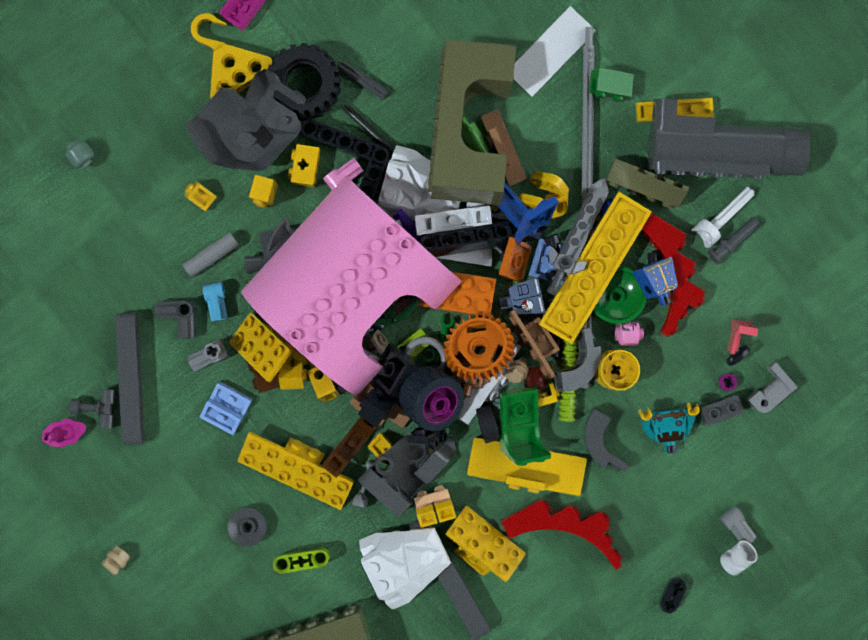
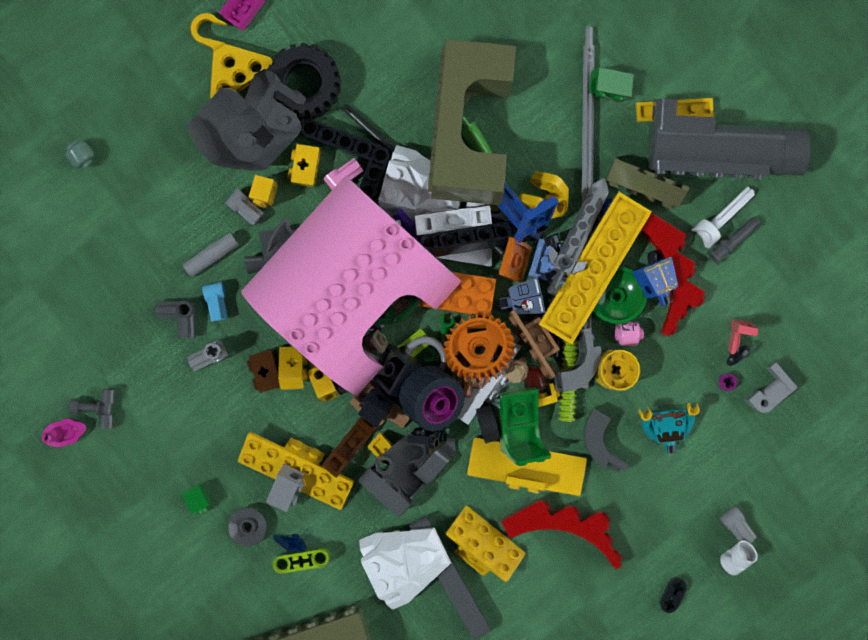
tan piece [102,546,130,575] -> none
dark grey beam [115,312,145,446] -> none
yellow bracket [184,181,217,212] -> none
light blue slope [200,381,253,435] -> none
yellow bracket [229,312,294,382] -> none
dark grey axle [338,61,388,100] -> none
light grey hinge [352,461,373,508] -> none
hips [414,485,456,528] -> none
medium nougat bracket [480,109,527,187] -> none
white sticker [513,6,596,96] -> none
dark grey brick [699,394,744,426] -> none
none -> green brick [181,483,212,515]
none -> light grey piece [225,189,264,226]
none -> light grey brick [266,464,305,512]
none -> clear blue piece [273,533,306,552]

